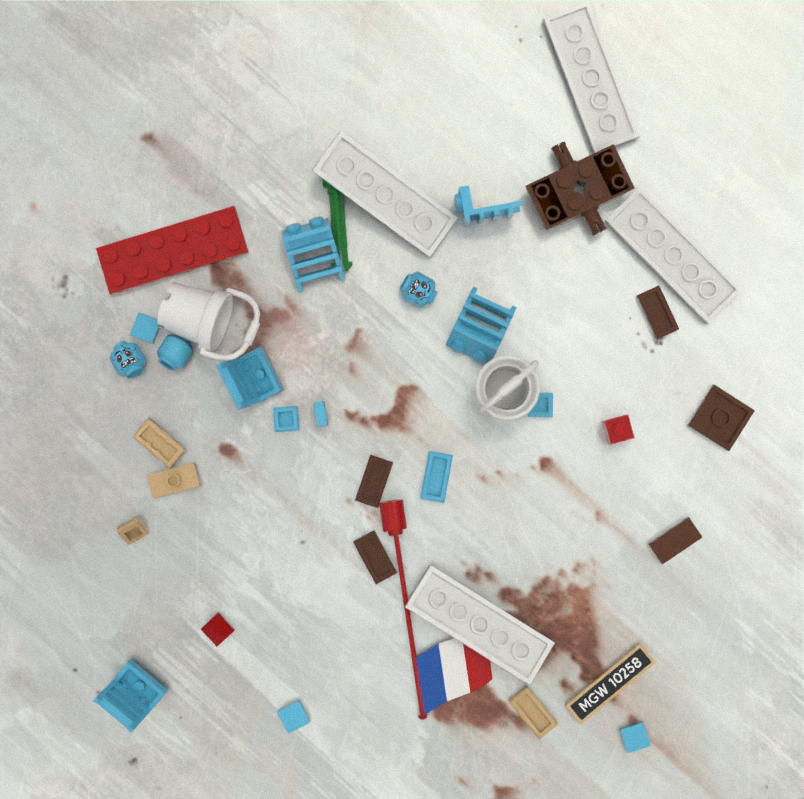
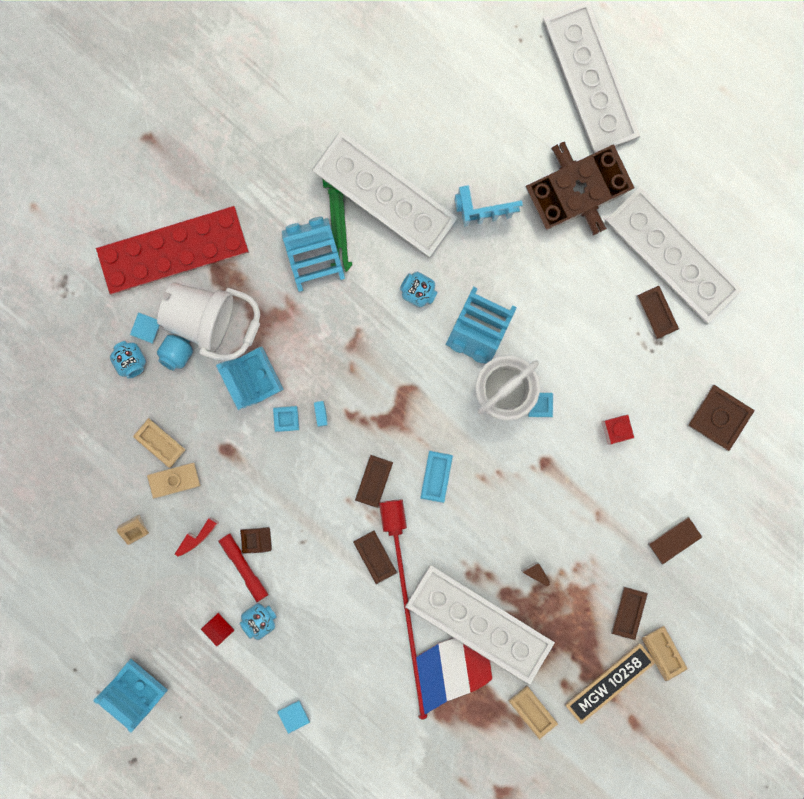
medium azure tile [619,721,651,753] -> none
none -> red slope [174,517,219,557]
none -> red piece [218,534,269,603]
none -> medium azure head [239,603,277,640]
none -> reddish brown slope [240,527,272,554]
none -> reddish brown slope [521,562,550,586]
none -> reddish brown tile [611,586,648,640]
none -> tan plate [642,626,688,681]

